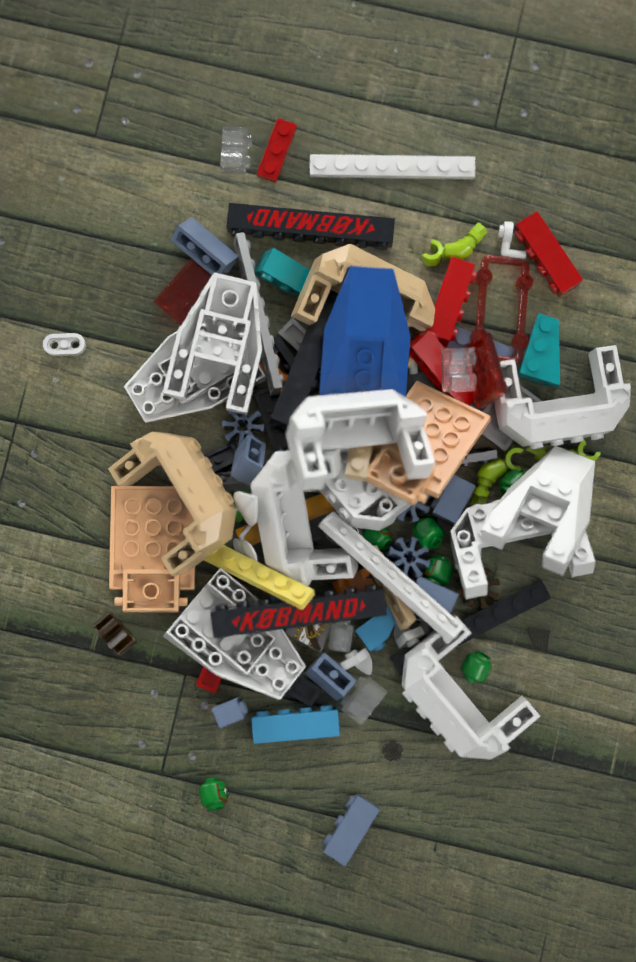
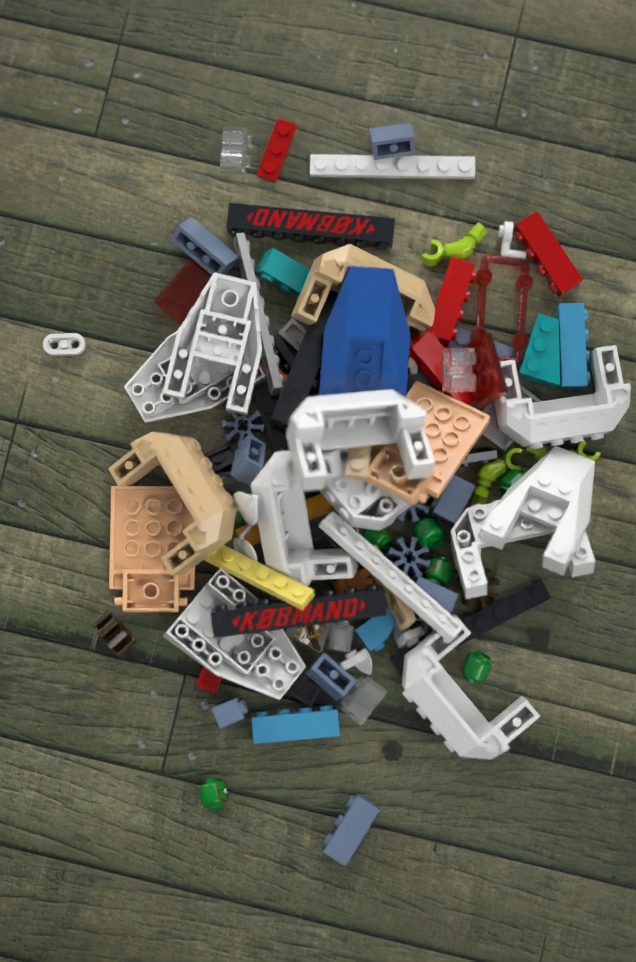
none -> sand blue brick [369,123,415,160]
none -> dark azure brick [556,303,590,390]

